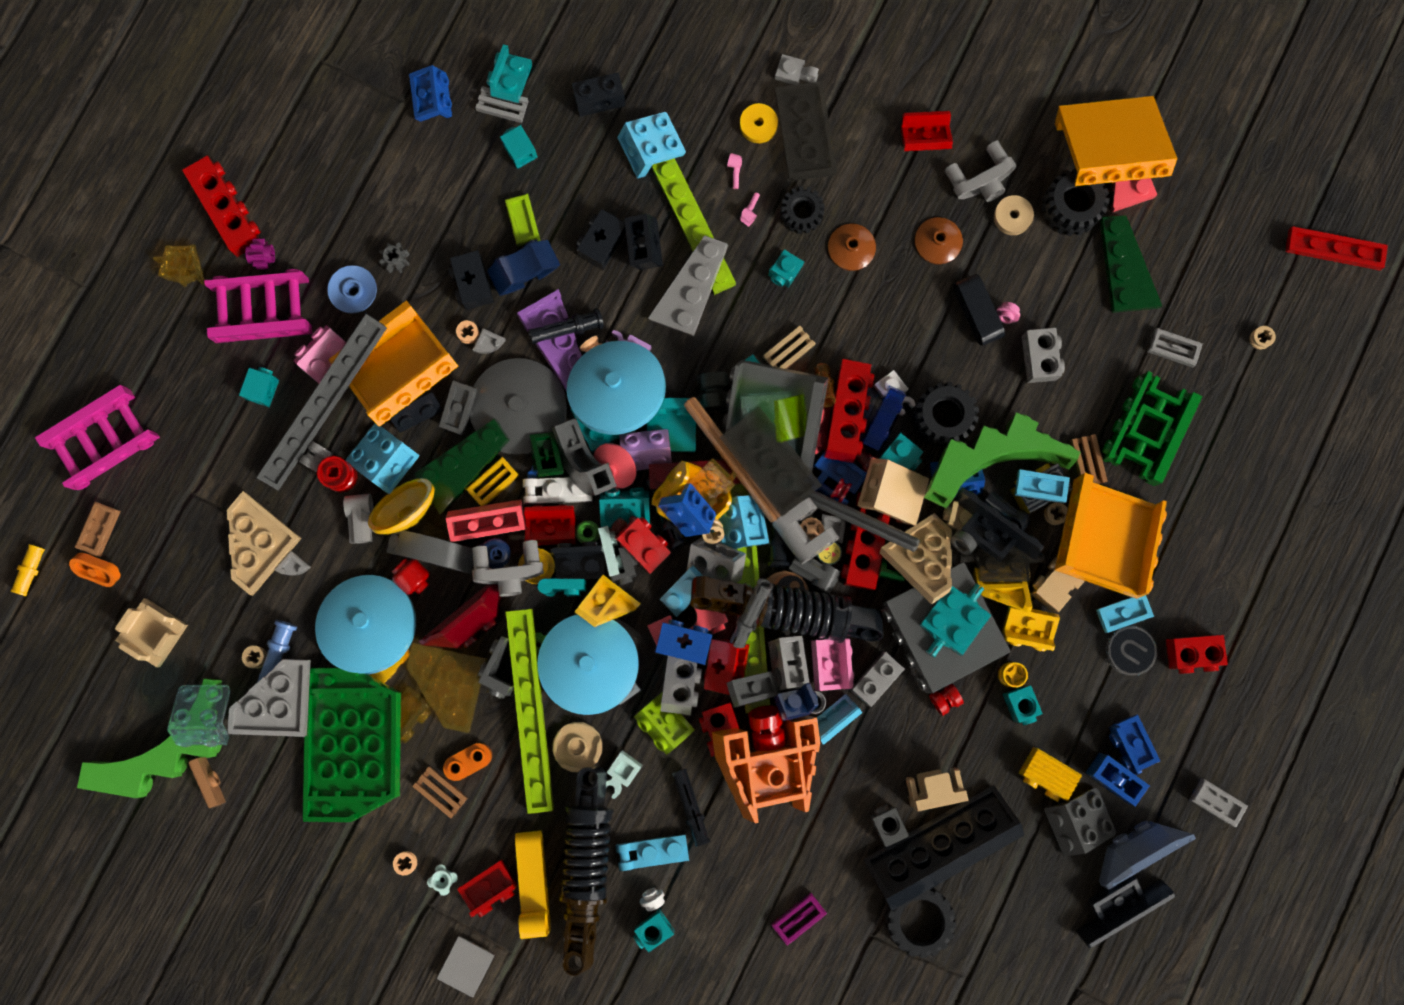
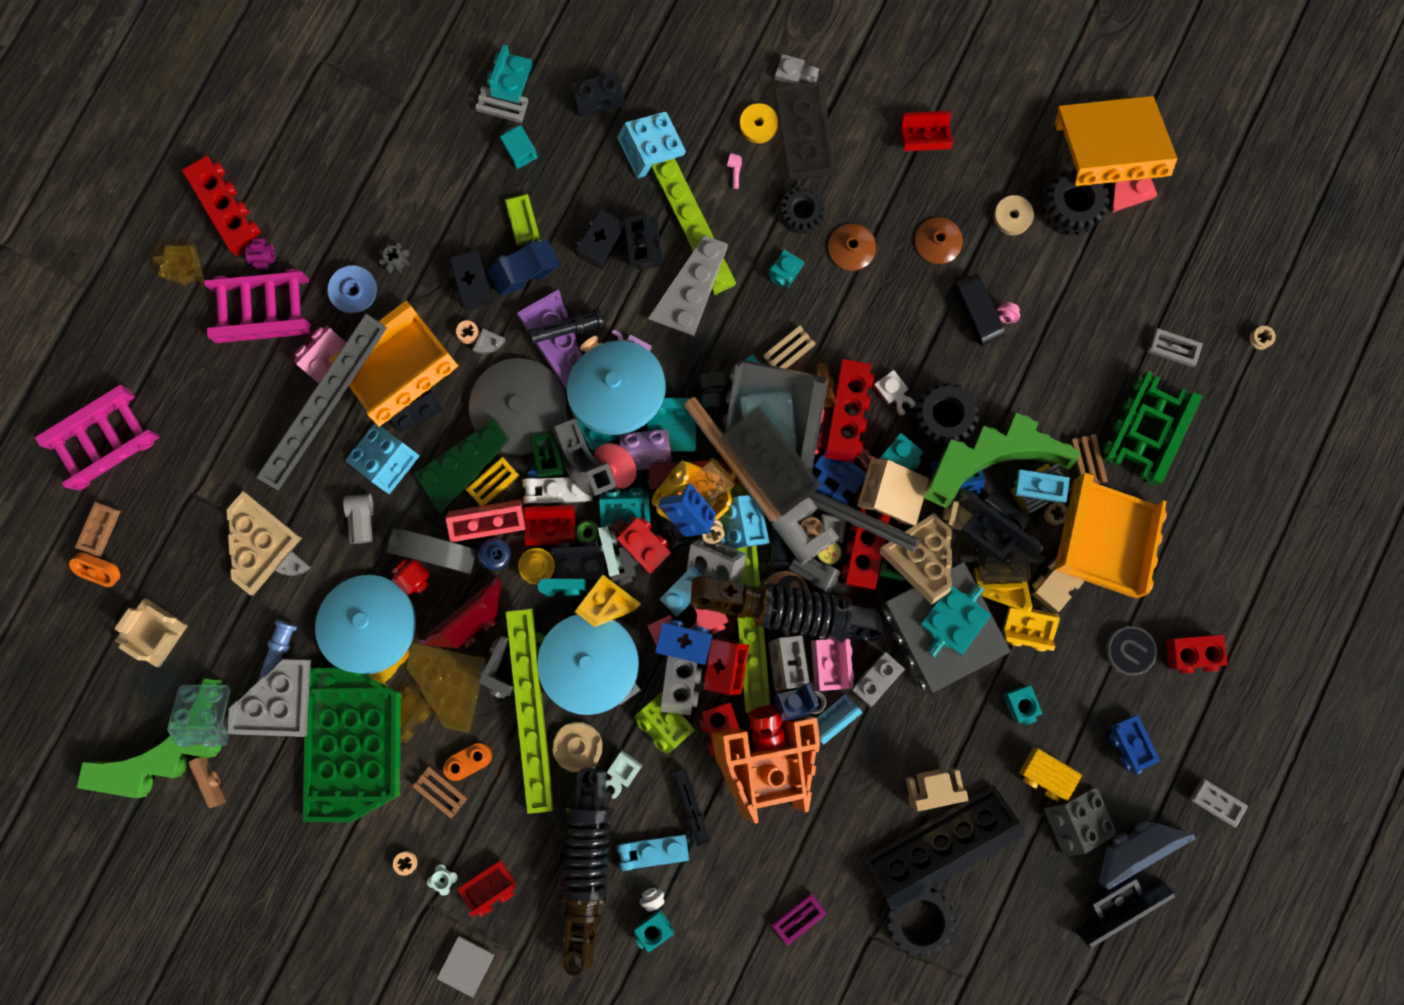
yellow pin [10,544,45,596] -> none
teal brick [239,367,279,407] -> none
tan bush [242,646,267,669] -> none
light grey wheel [299,441,333,472] -> none
red wheel [317,456,358,493] -> none
yellow dish [368,478,434,534] -> none
blue bracket [409,65,452,122] -> none
dark grey plate [439,380,477,435] -> none
light grey connector [472,540,544,597] -> none
yellow beam [515,831,551,939] -> none
dark grey plate [727,671,779,708] -> none
dark grey pin [730,578,773,648] -> none
bright pink hand [740,192,760,227] -> none
clear neon green piece [774,394,806,442] -> none
dark red bush [830,478,852,503] -> none
clear blue piece [862,385,906,451] -> none
dark grey brick [870,804,909,847] -> none
red wheel [929,683,964,716] -> none
light grey connector [944,140,1016,202] -> none
dark grey tile [951,530,977,554] -> none
yellow wheel [998,662,1028,687] -> none
light grey brick [1022,328,1065,383] -> none
blue brick [1085,753,1150,807] -> none
medium azure plate [1096,595,1154,633] -> none
dark green wing [1100,215,1162,313] -> none
red plate [1285,227,1388,271] -> none

